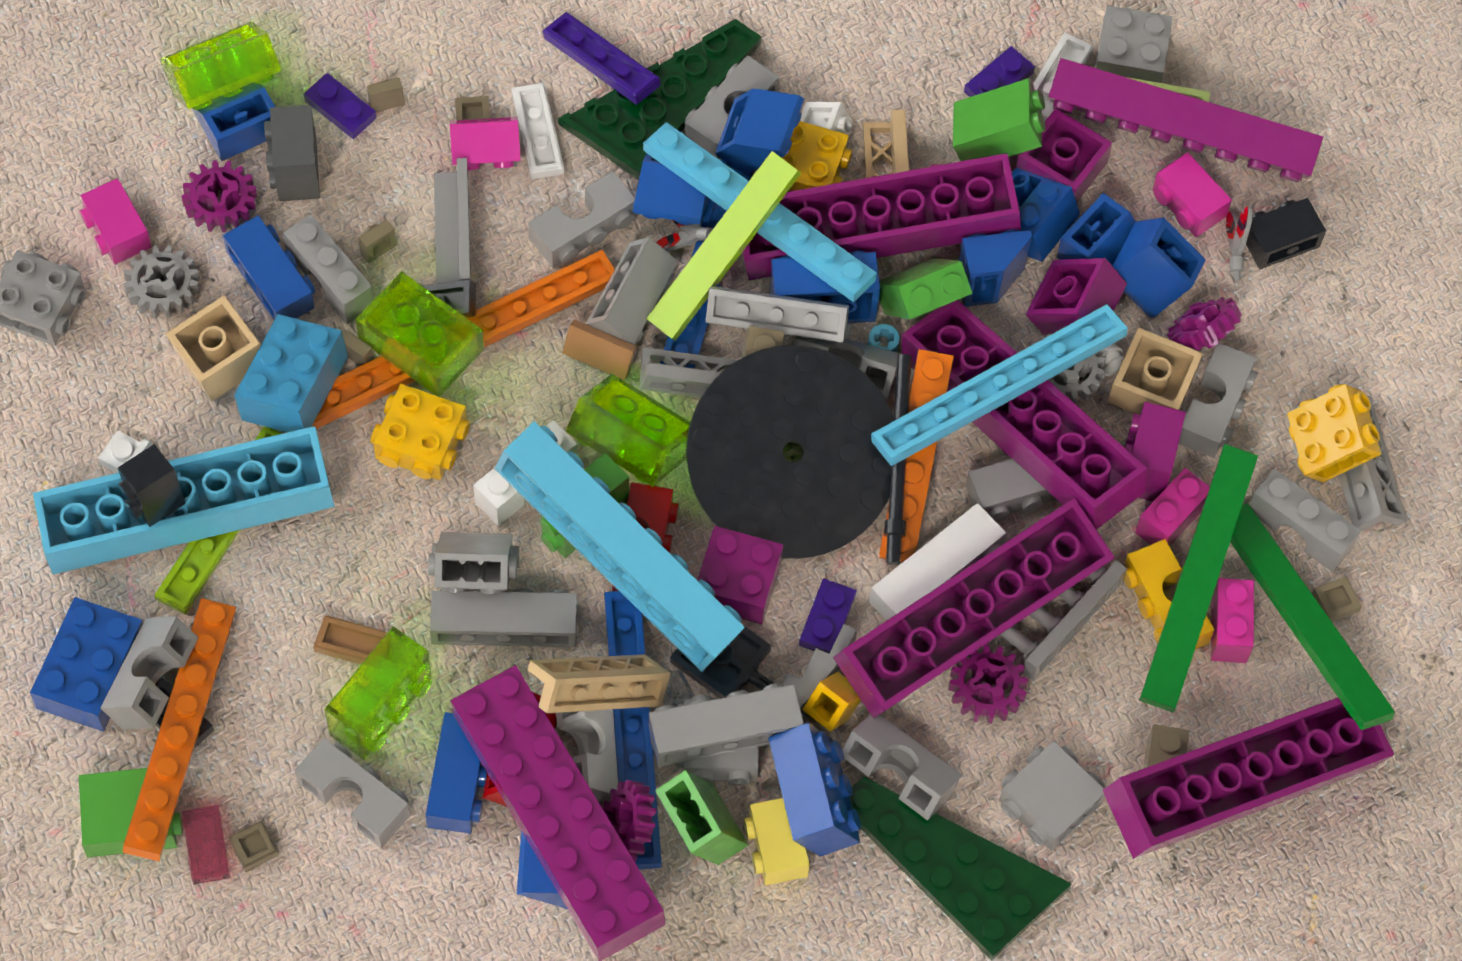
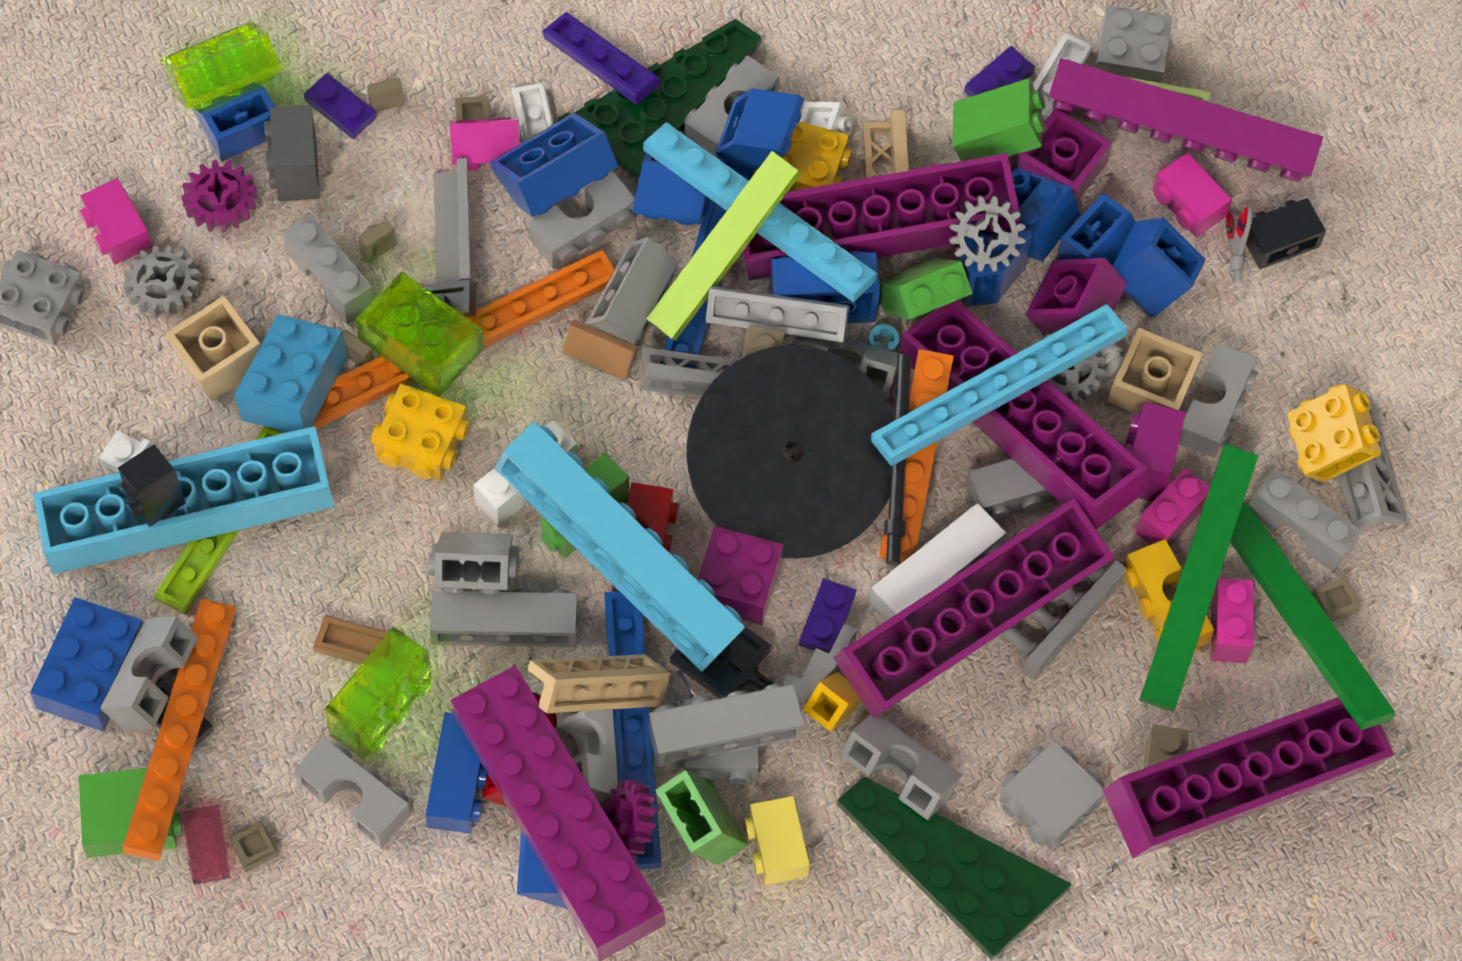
blue brick [223,215,316,320] -> none
clear neon green brick [565,373,690,487] -> none
light grey piece [656,220,713,252] -> none
brick [768,723,861,857] -> none
magenta gear [948,645,1028,724] -> none
magenta gear [1167,297,1242,351] -> none
none -> blue slope [489,113,618,217]
none -> light grey gear [949,196,1025,272]

